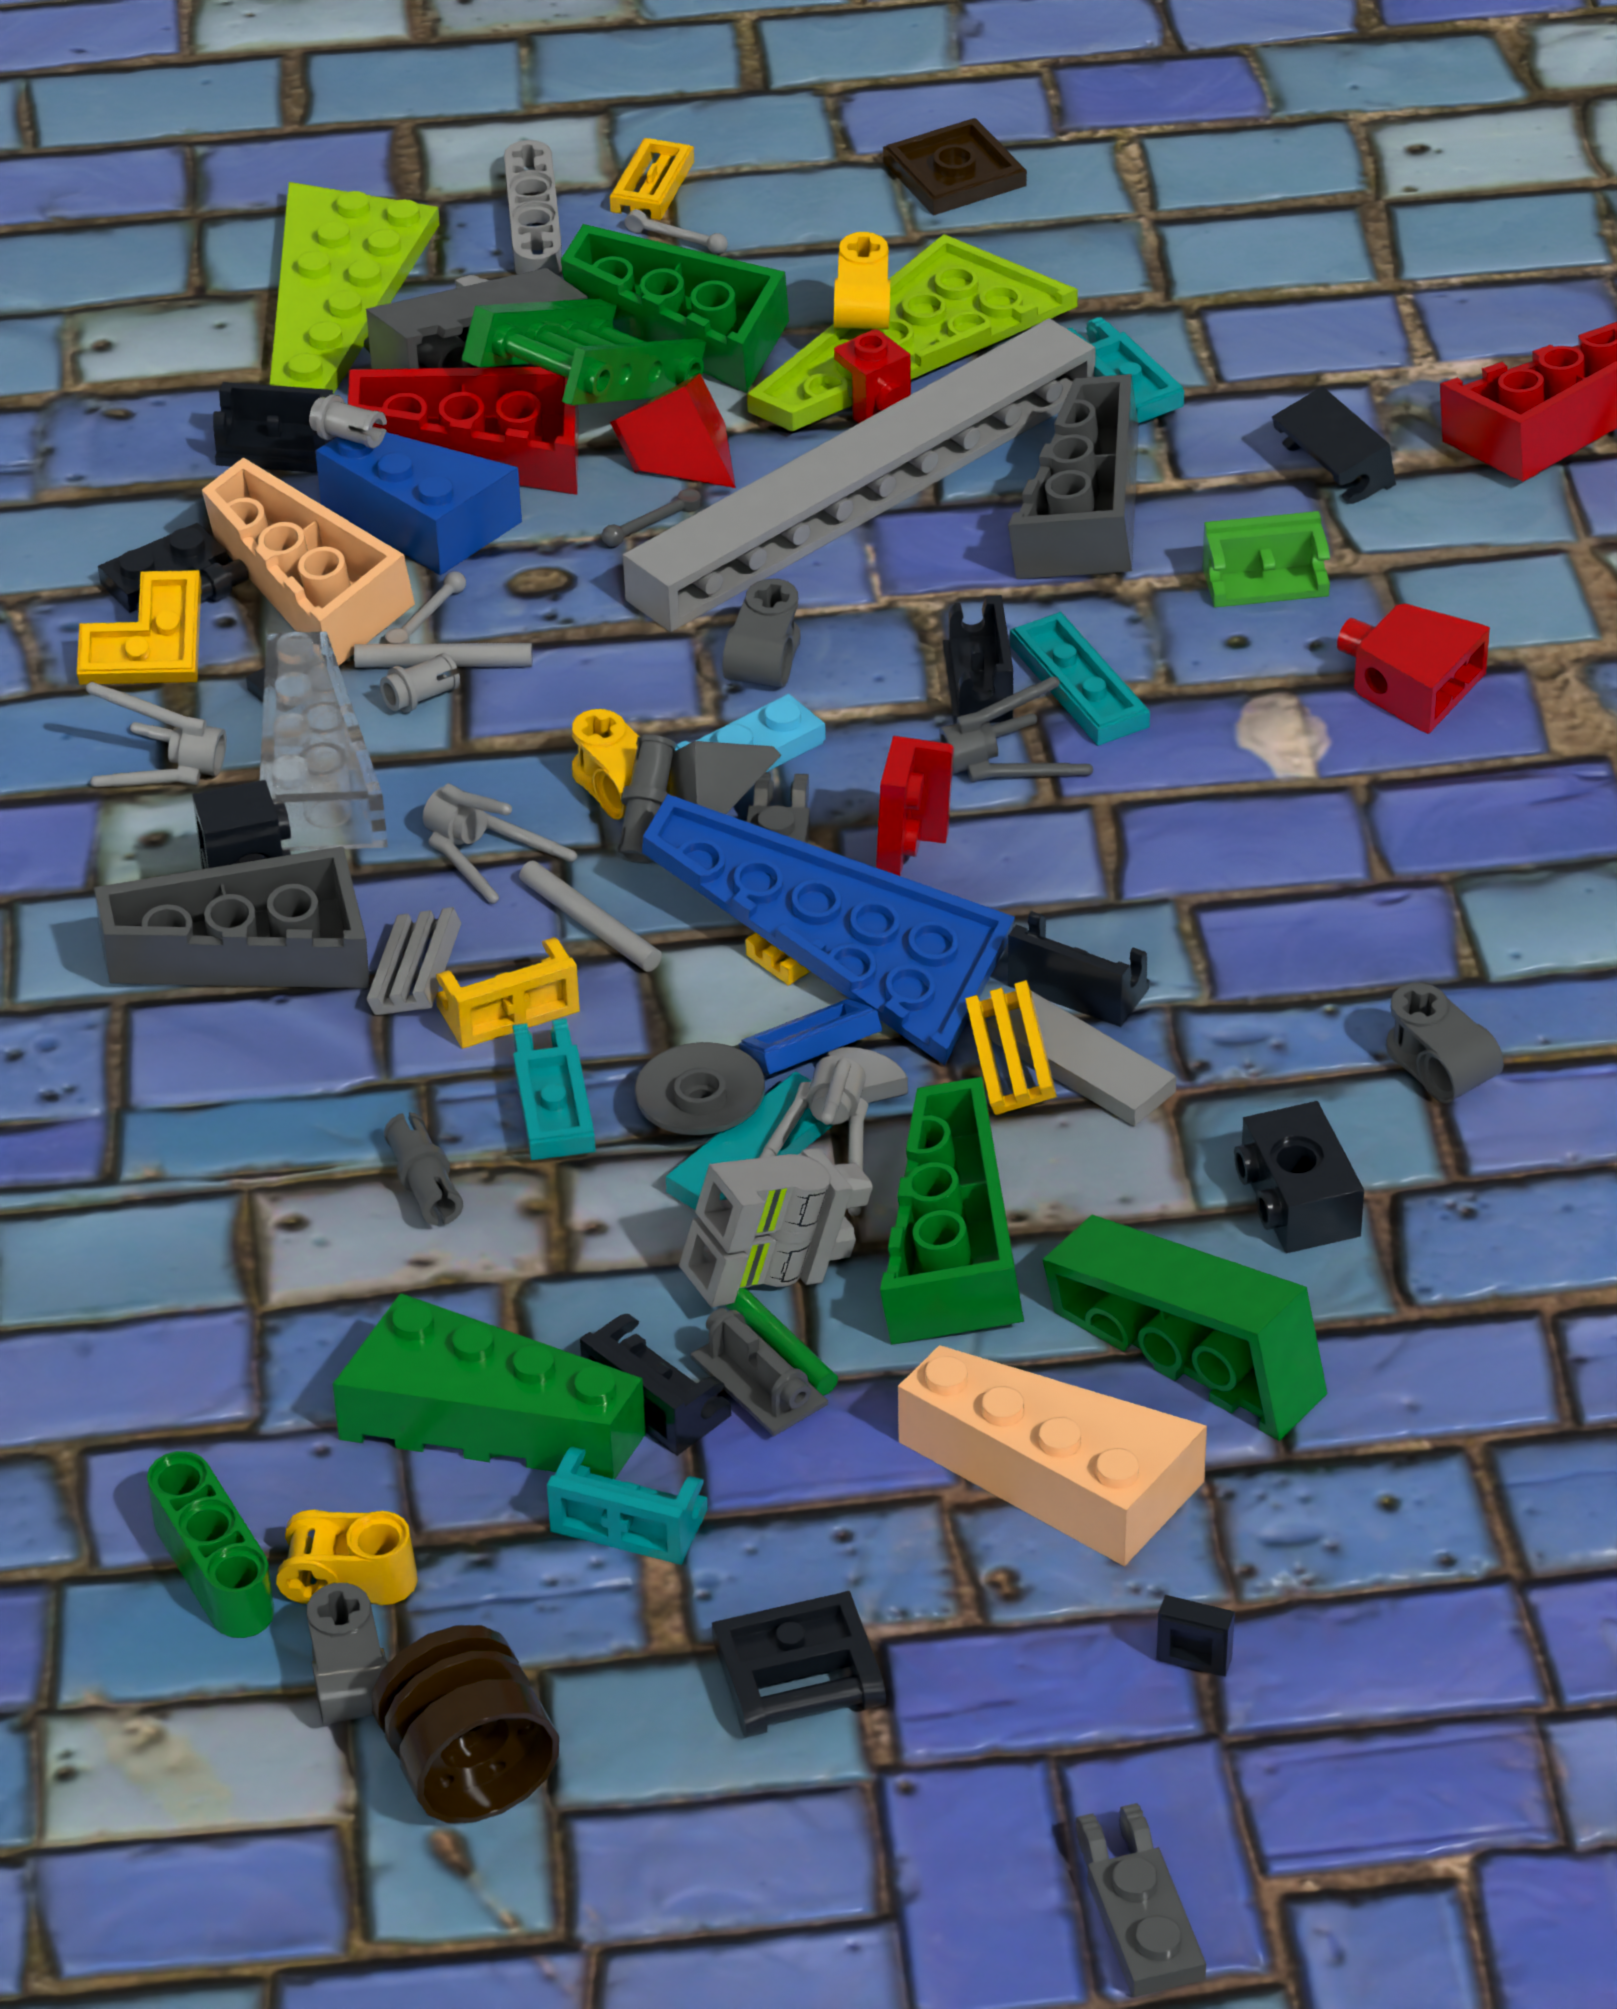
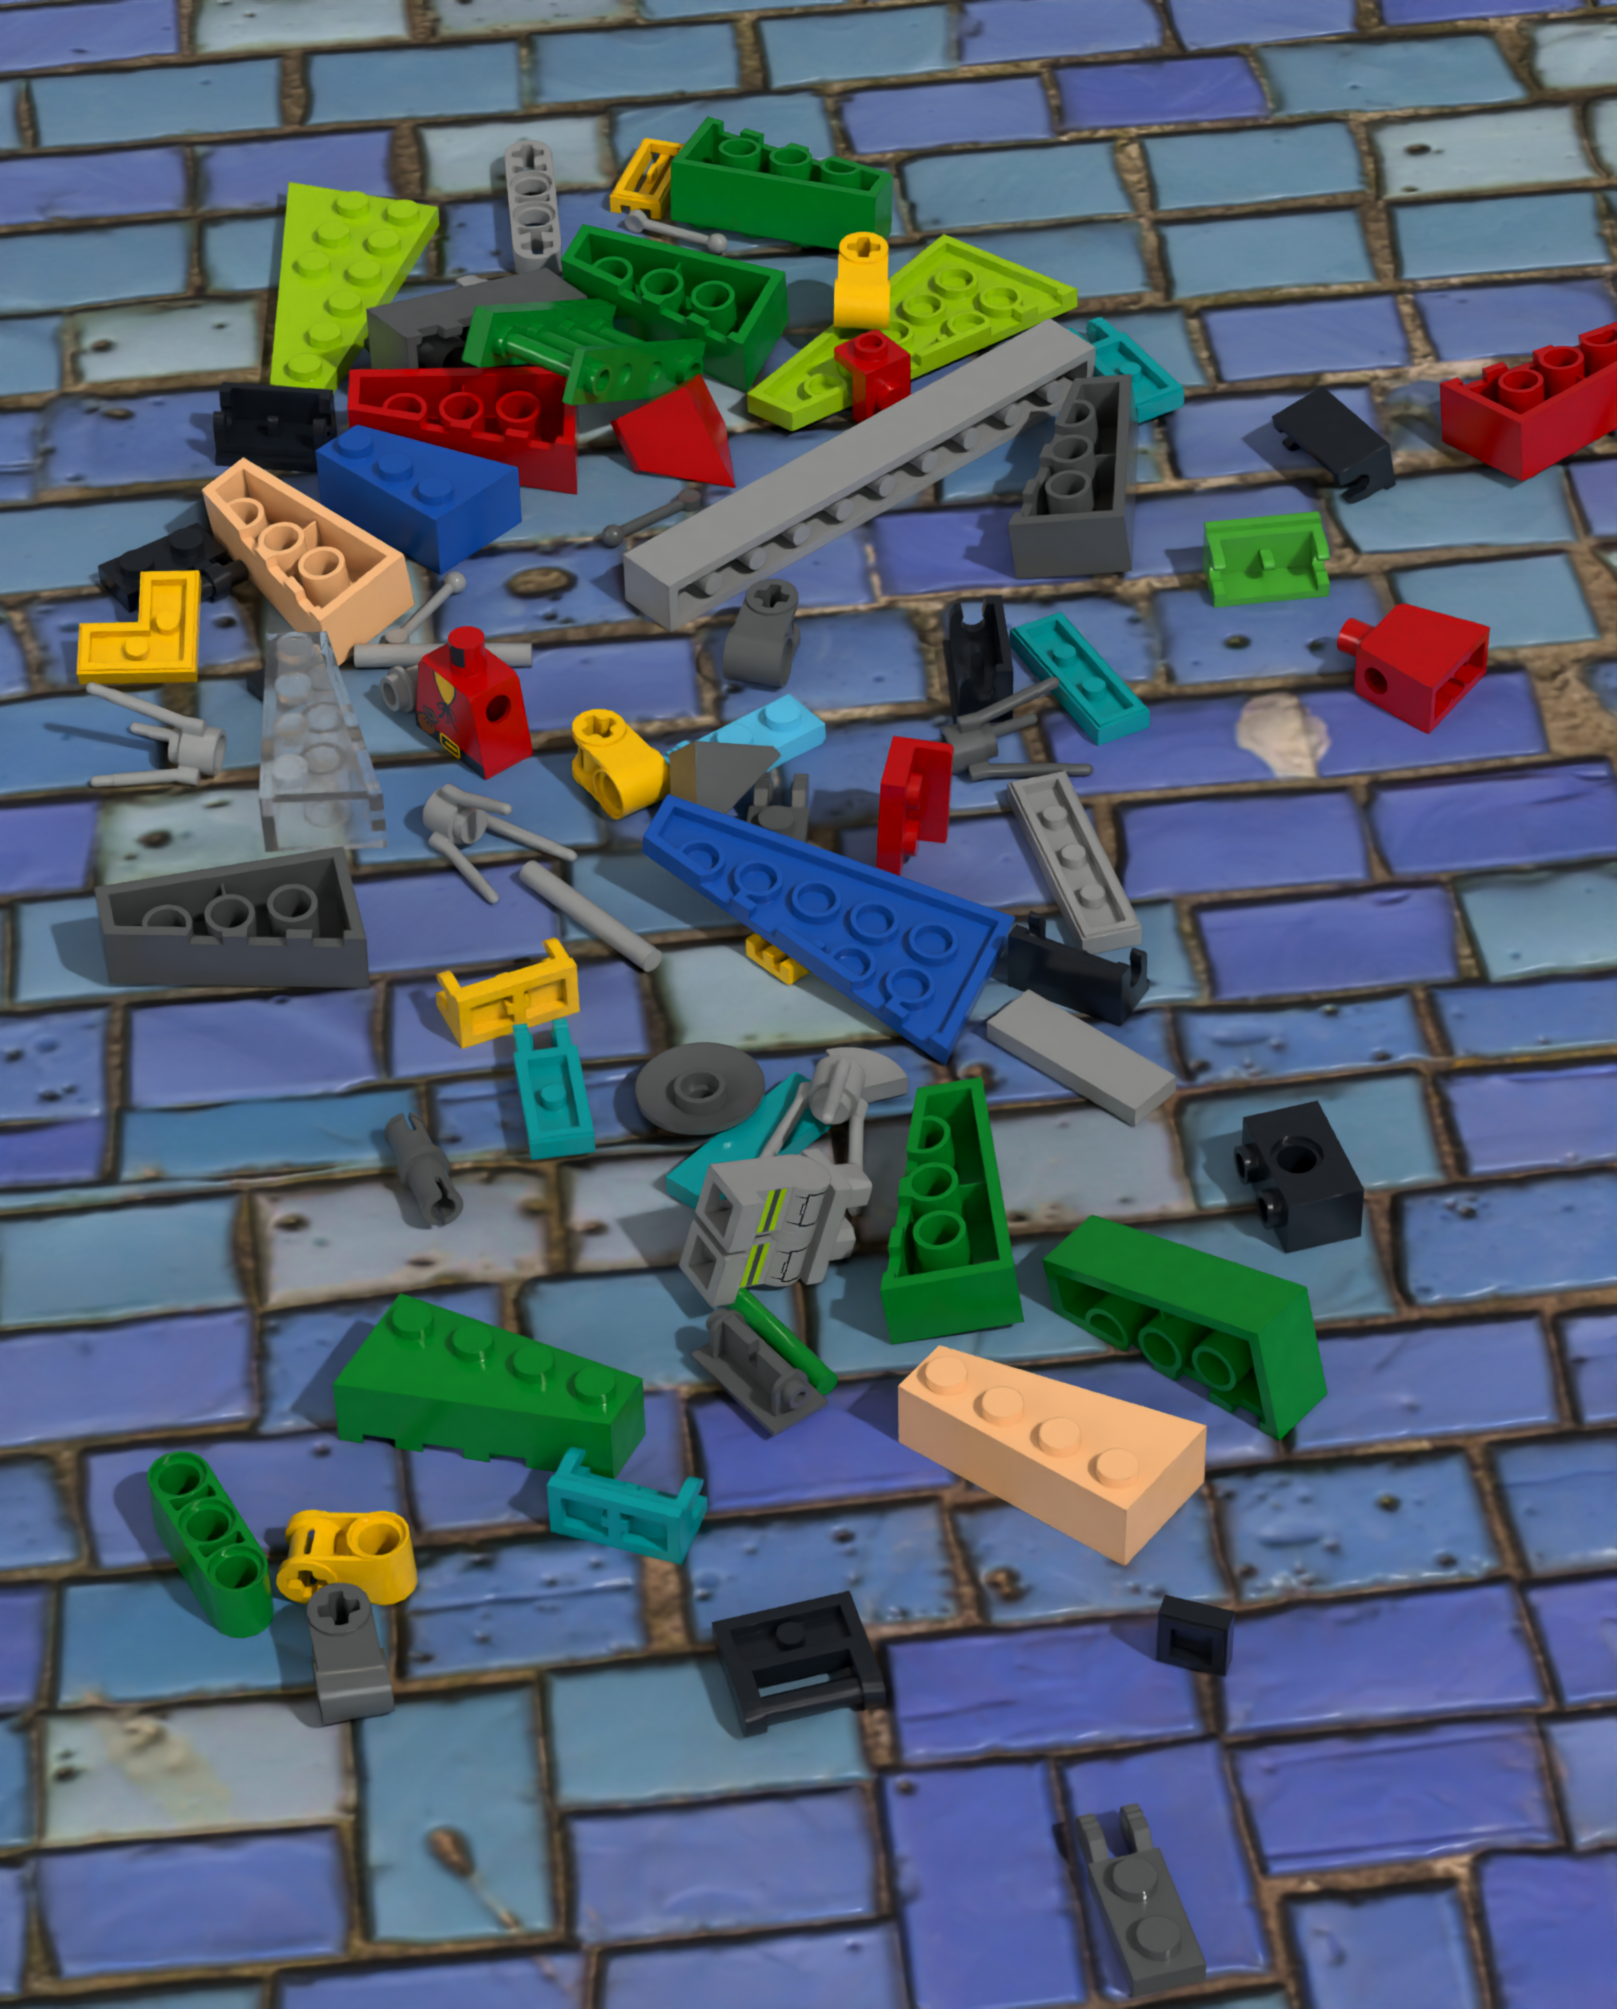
black brick [192,780,291,869] -> none
light grey pin [309,395,387,448] -> none
light grey tile [367,907,461,1015] -> none
dark brown wheel [372,1625,559,1823] -> none
black hinge [580,1314,731,1456] -> none
dark grey pin [616,735,676,864] -> none
blue tile [738,999,882,1075] -> none
dark brown tile [883,118,1027,216] -> none
yellow tile [965,980,1057,1115] -> none
dark grey piece [1386,983,1504,1103] -> none
none -> red torso [416,626,533,780]
none -> green wedge [671,116,893,250]
none -> light grey tile [1007,771,1142,954]

